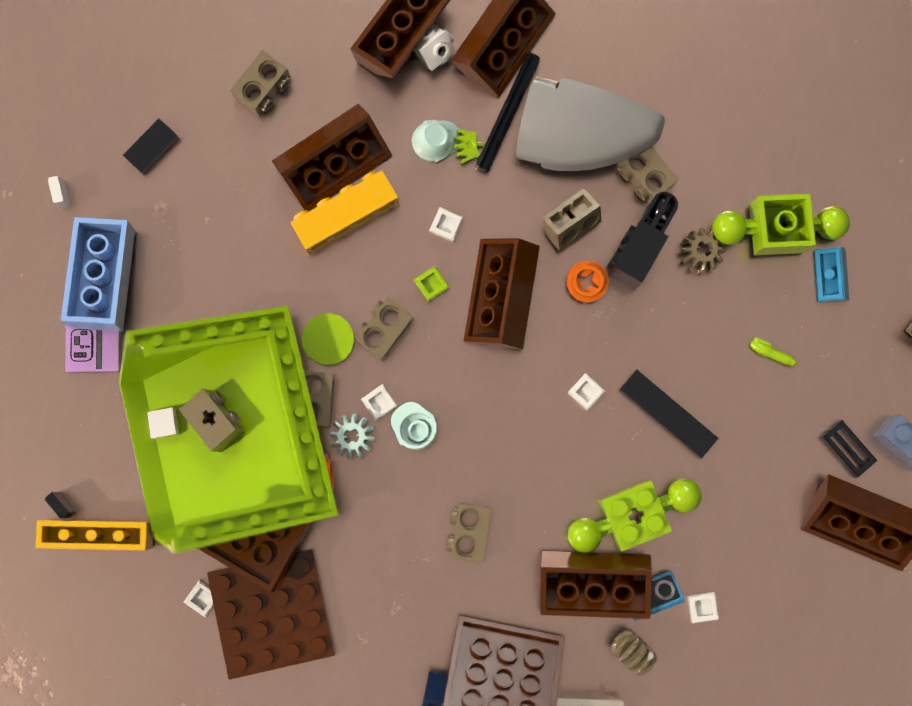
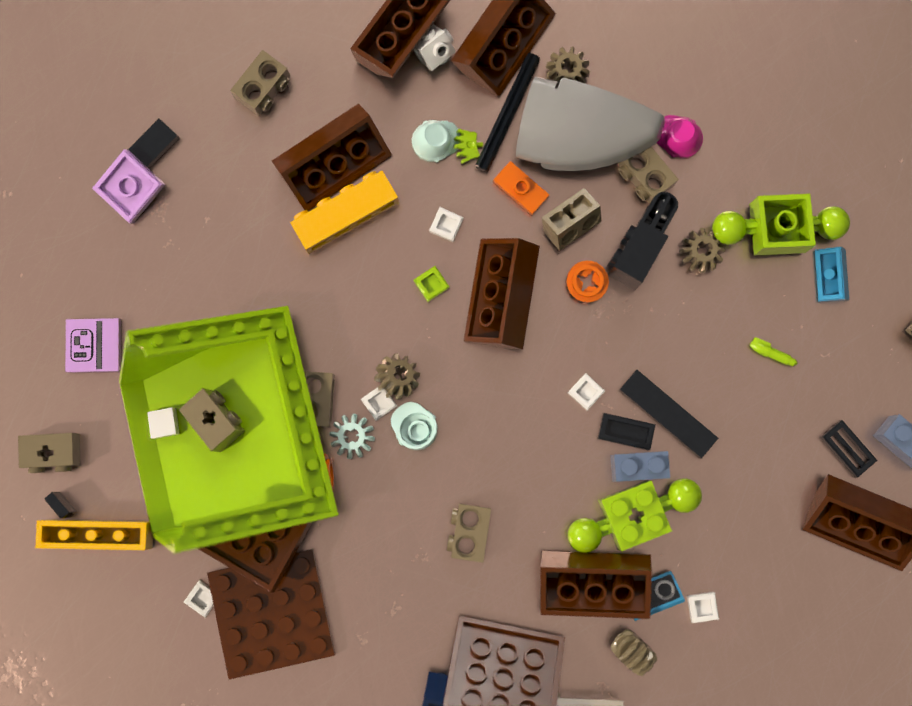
white tile [48,176,71,209] -> none
light blue brick [61,217,135,332] -> none
lime tile [302,313,355,366] -> none
dark tan brick [355,298,414,361] -> none
none -> dark tan brick [18,433,80,473]
none -> lavender tile [92,149,166,224]
none -> dark tan gear [374,353,420,400]
none -> orange plate [493,161,549,216]
none -> dark tan gear [546,47,590,83]
none -> black tile [597,413,656,450]
none -> sand blue brick [610,451,670,482]
none -> dark pink hat [657,115,703,159]

